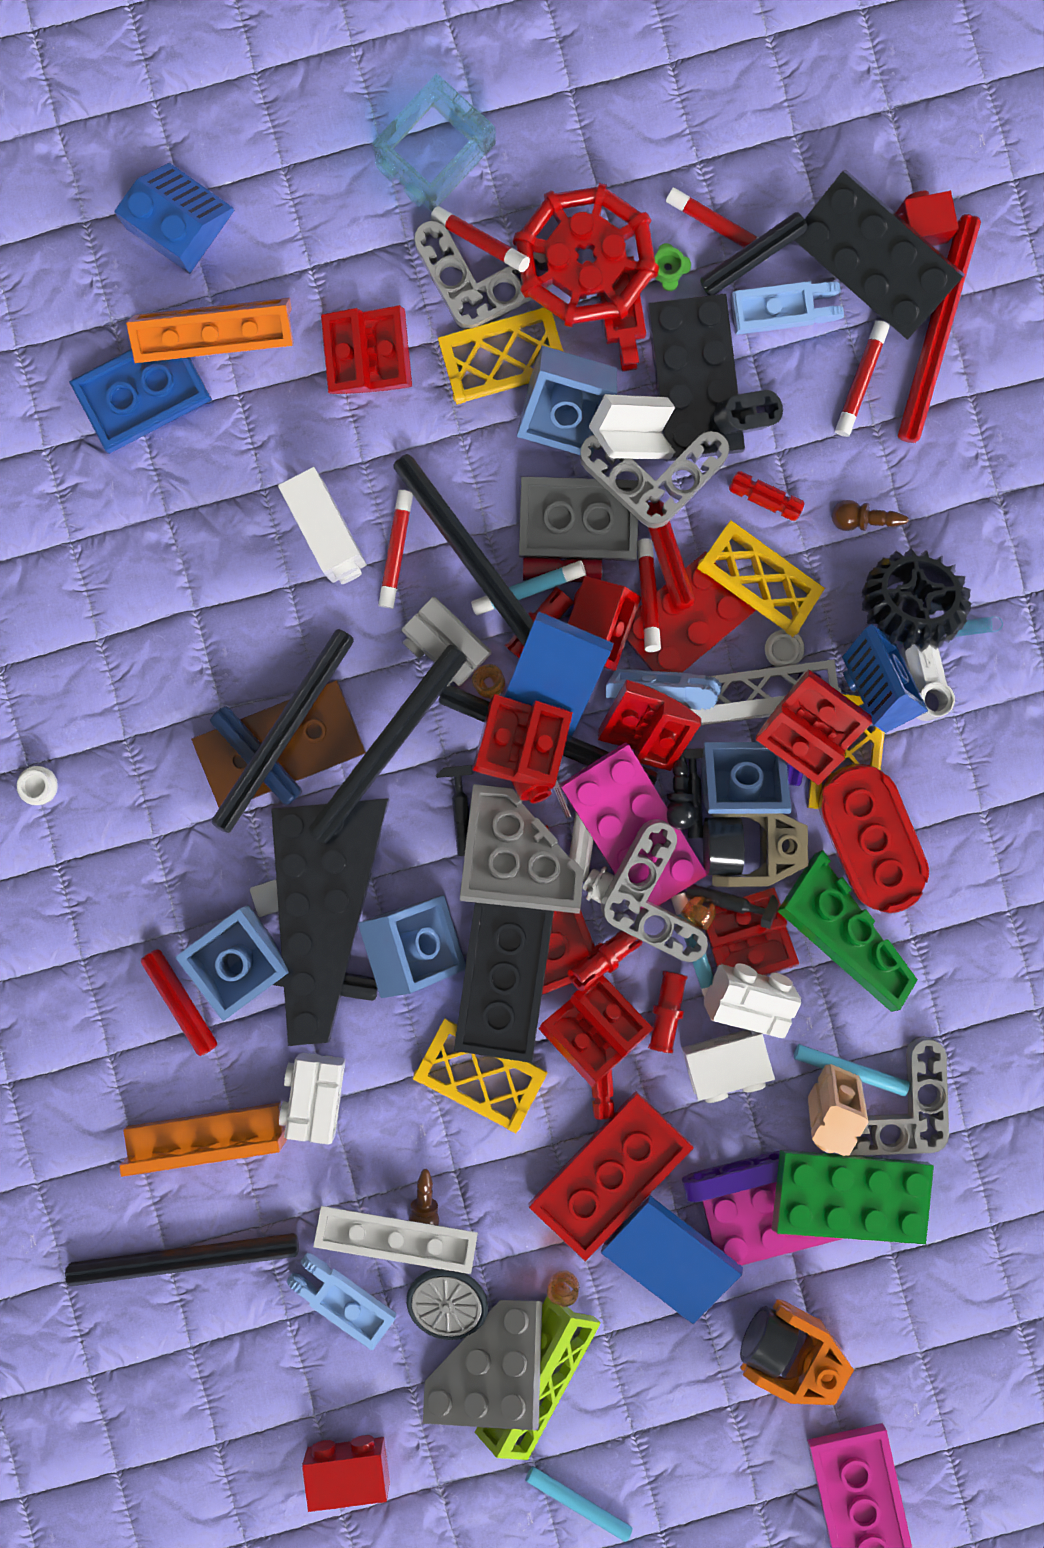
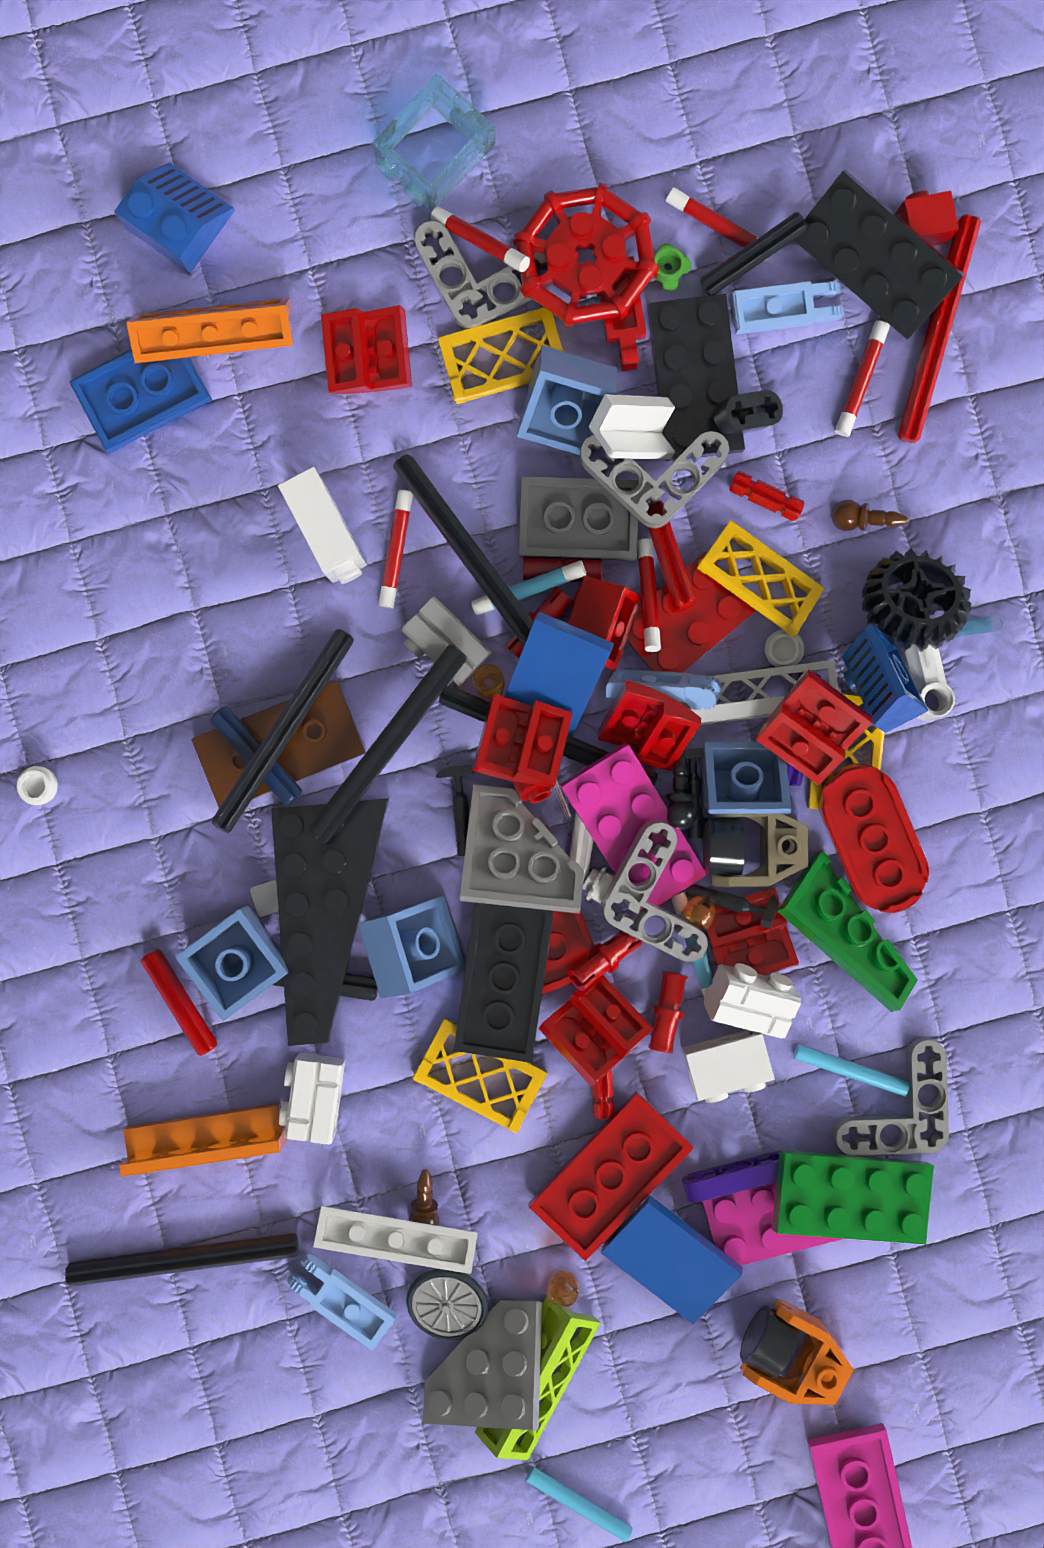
red brick [302,1435,390,1512] -> none
light nougat brick [808,1064,868,1156] -> none

